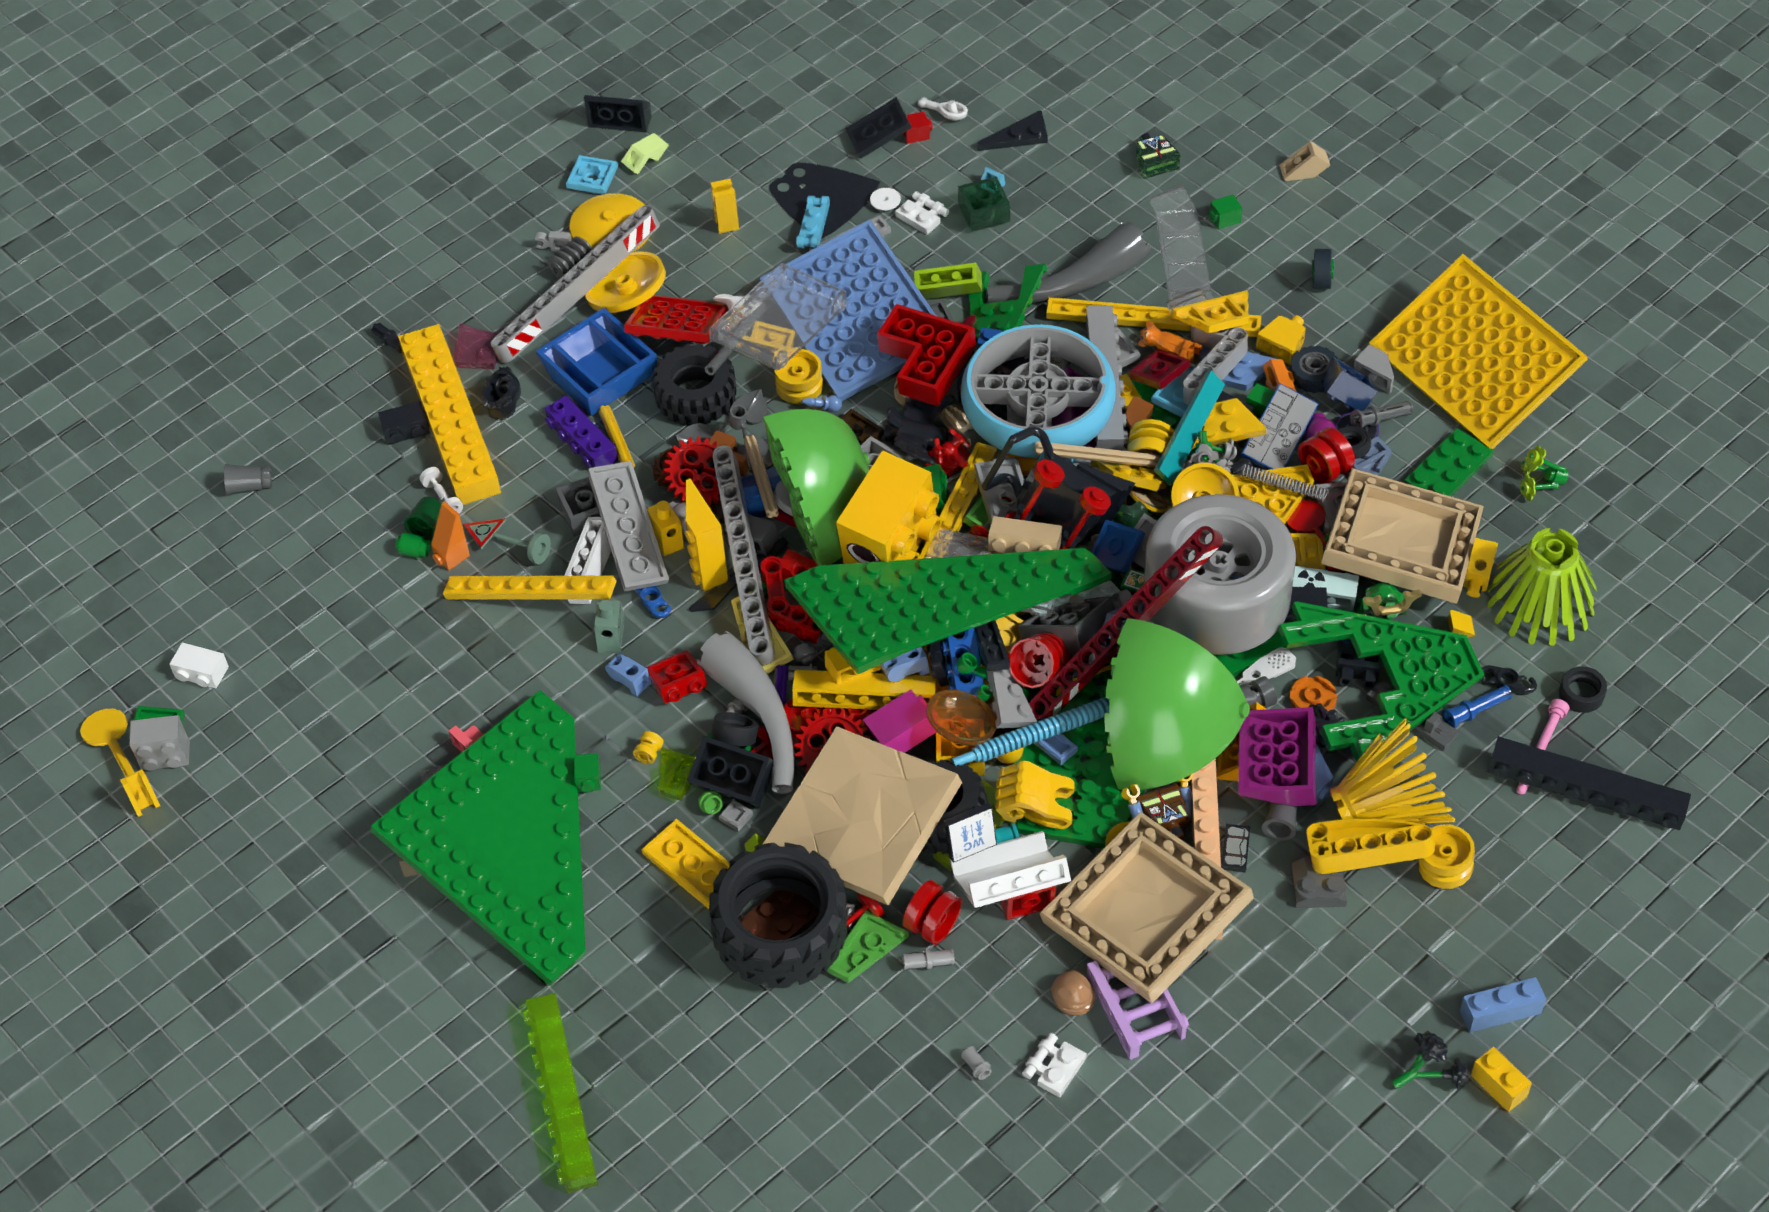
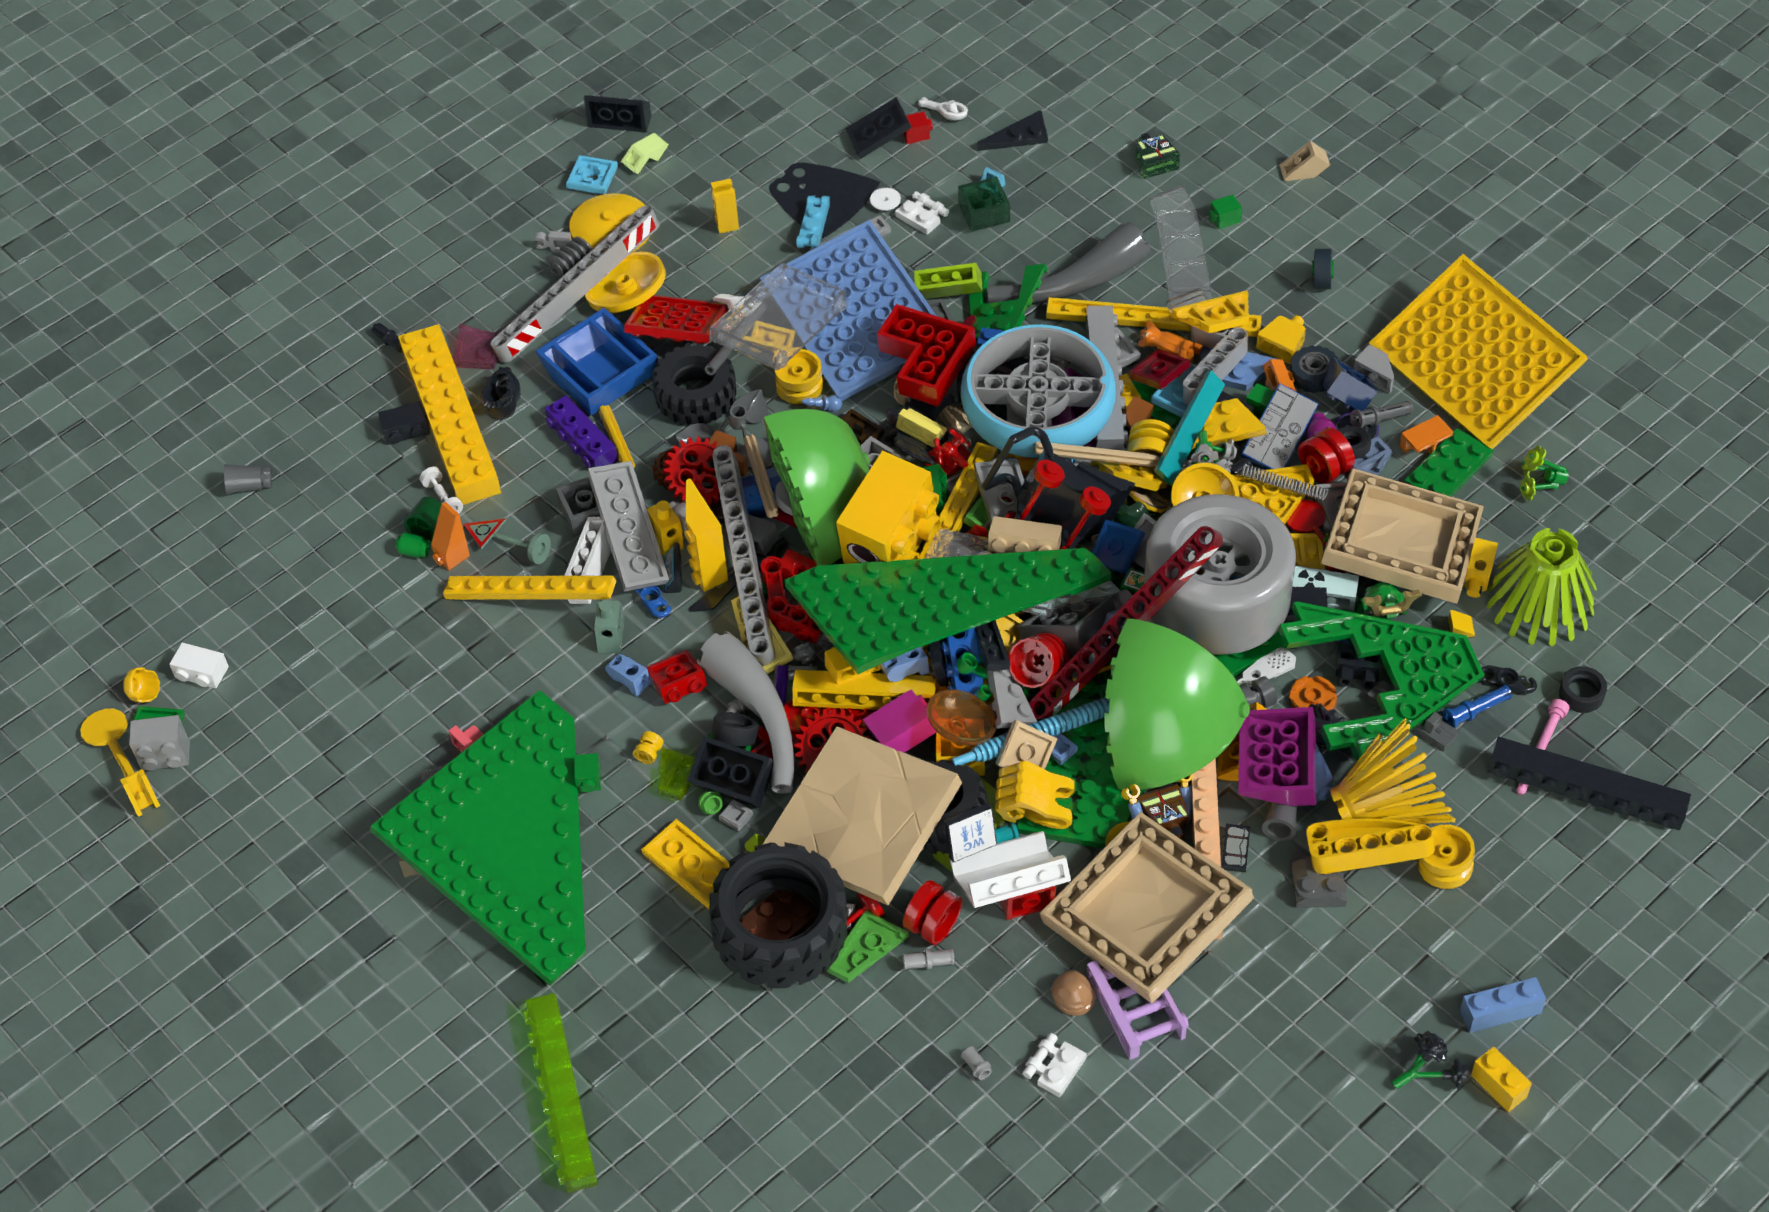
none -> yellow hair [123,667,160,703]
none -> black slope [664,543,682,593]
none -> light yellow panel [896,408,947,447]
none -> tan tile [995,720,1057,769]
none -> orange panel [1399,415,1453,454]

